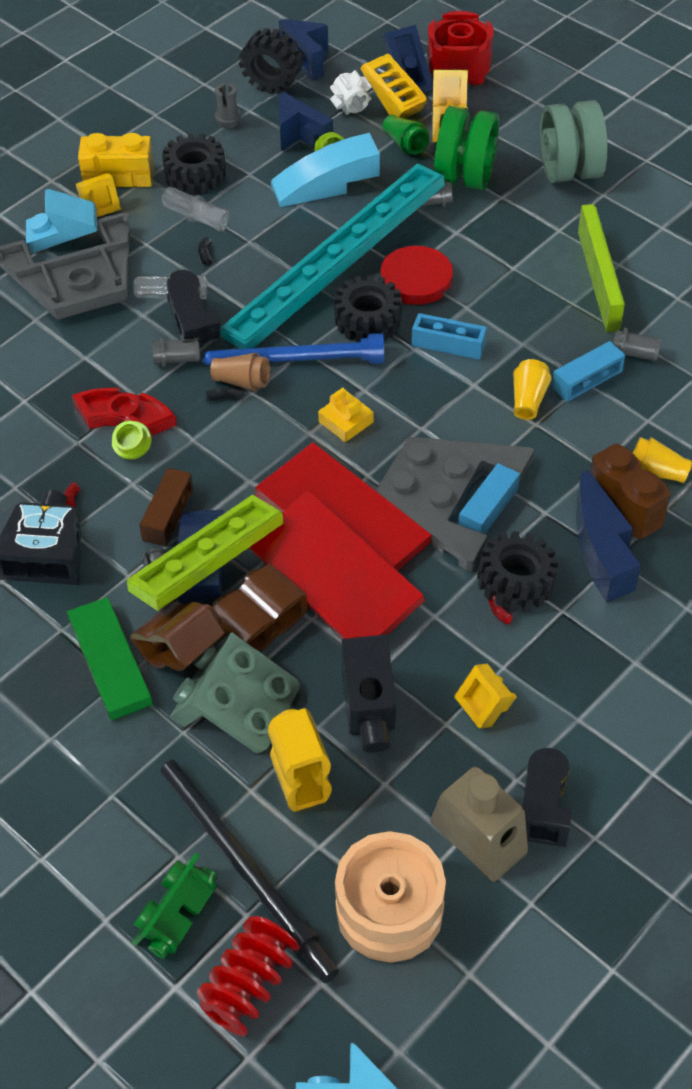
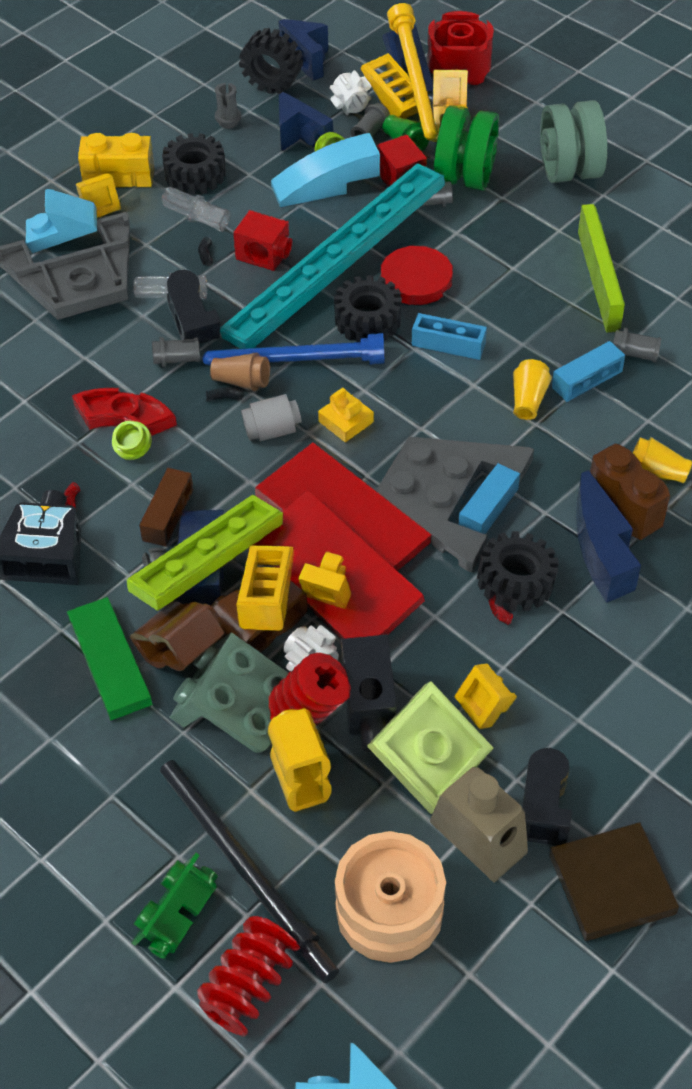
none -> red brick [233,210,292,271]
none -> yellow slope [236,545,294,631]
none -> light grey brick [241,394,302,442]
none -> red piece [269,652,351,726]
none -> white gear [284,625,339,671]
none -> yellow tile [298,552,351,609]
none -> dark grey pin [351,103,390,137]
none -> yellowish green tile [367,681,493,814]
none -> red brick [376,135,427,187]
none -> yellow piece [387,3,438,141]
none -> dark brown tile [549,822,679,942]

